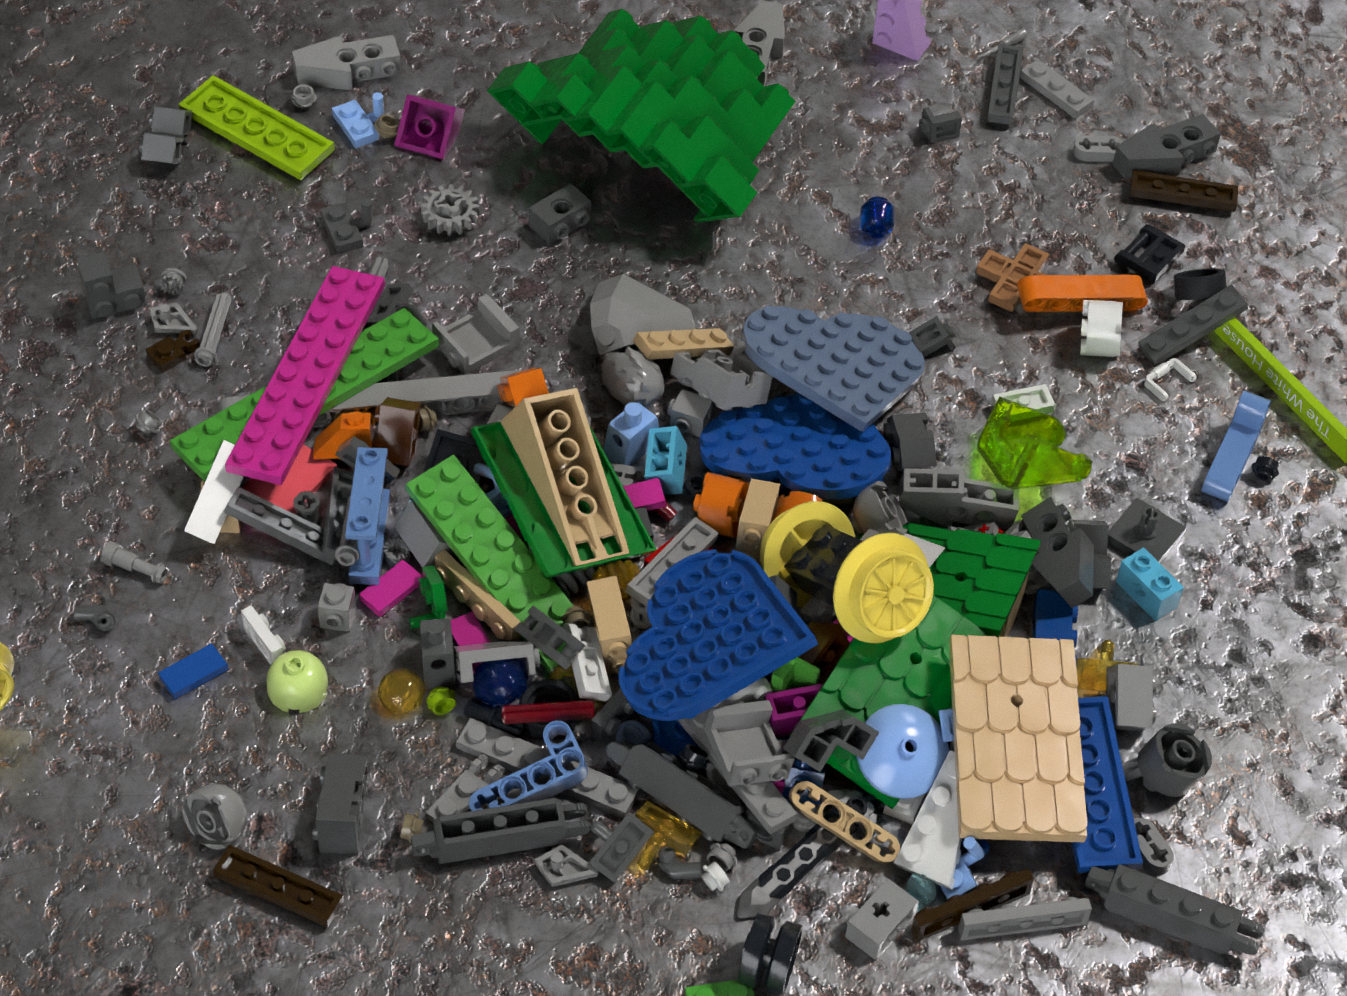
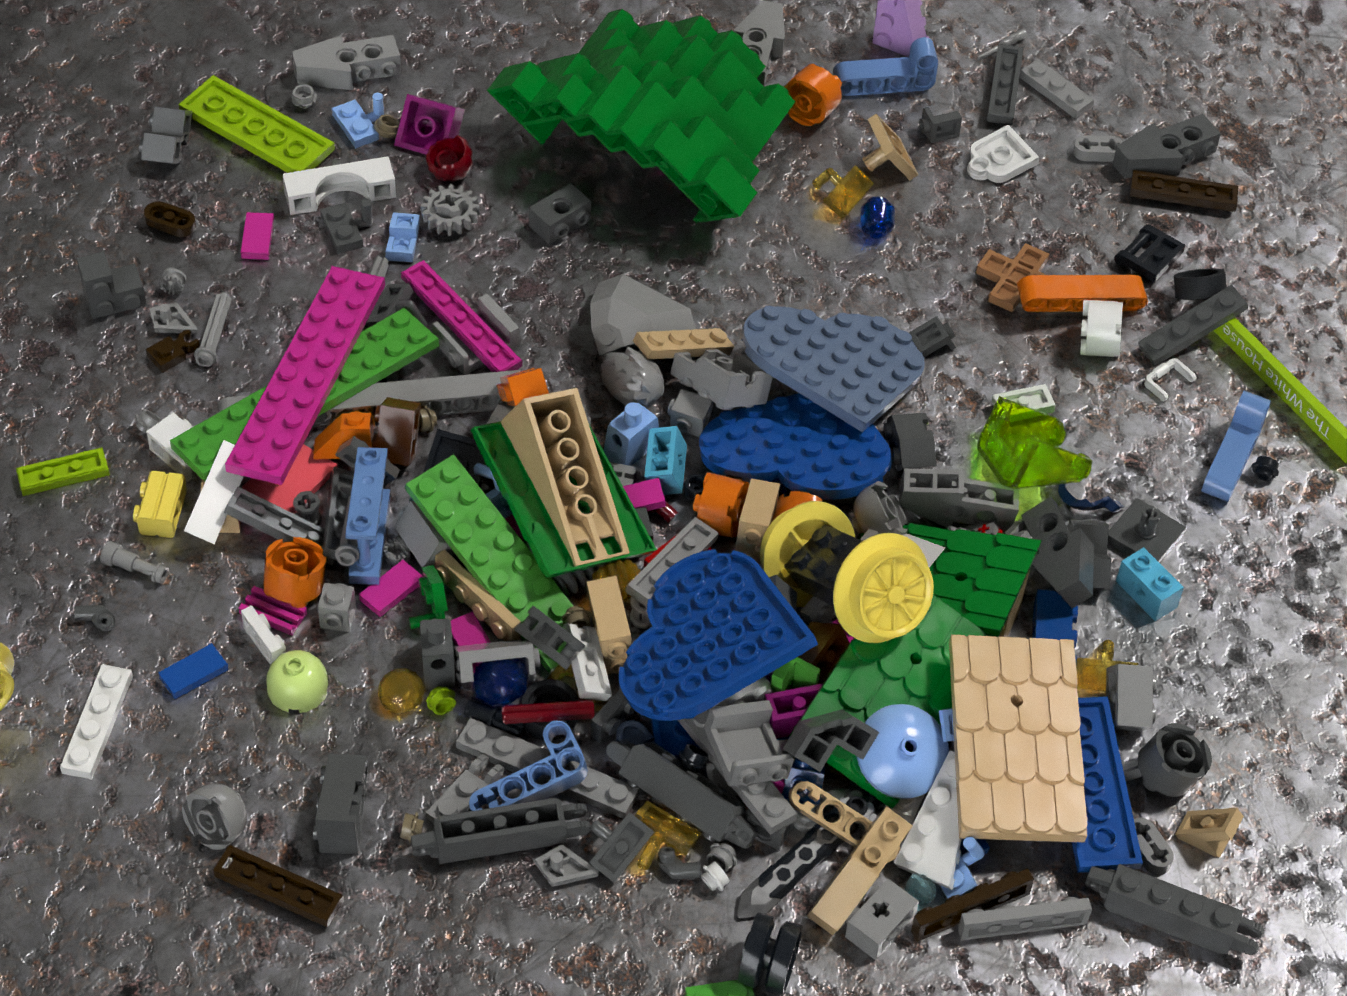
none -> lime tile [16,447,110,496]
none -> white plate [60,664,133,780]
none -> light yellow brick [133,471,187,538]
none -> dark brown plate [144,201,196,237]
none -> white slope [146,412,193,482]
none -> dark pink tile [239,586,307,636]
none -> dark pink tile [241,212,274,260]
none -> orange brick [263,537,326,608]
none -> white arch [283,156,396,215]
none -> light blue slope [385,213,420,263]
none -> dark pink tile [401,260,522,372]
none -> dark red hair [426,135,473,182]
none -> orange brick [784,64,842,126]
none -> tan brick [806,807,913,935]
none -> clear yellow plate [812,165,874,219]
none -> medium blue beam [833,37,938,96]
none -> tan tile [862,114,918,180]
none -> white plate [967,125,1039,183]
none -> dark blue helmet [1058,459,1125,513]
none -> tan slope [1175,808,1244,858]

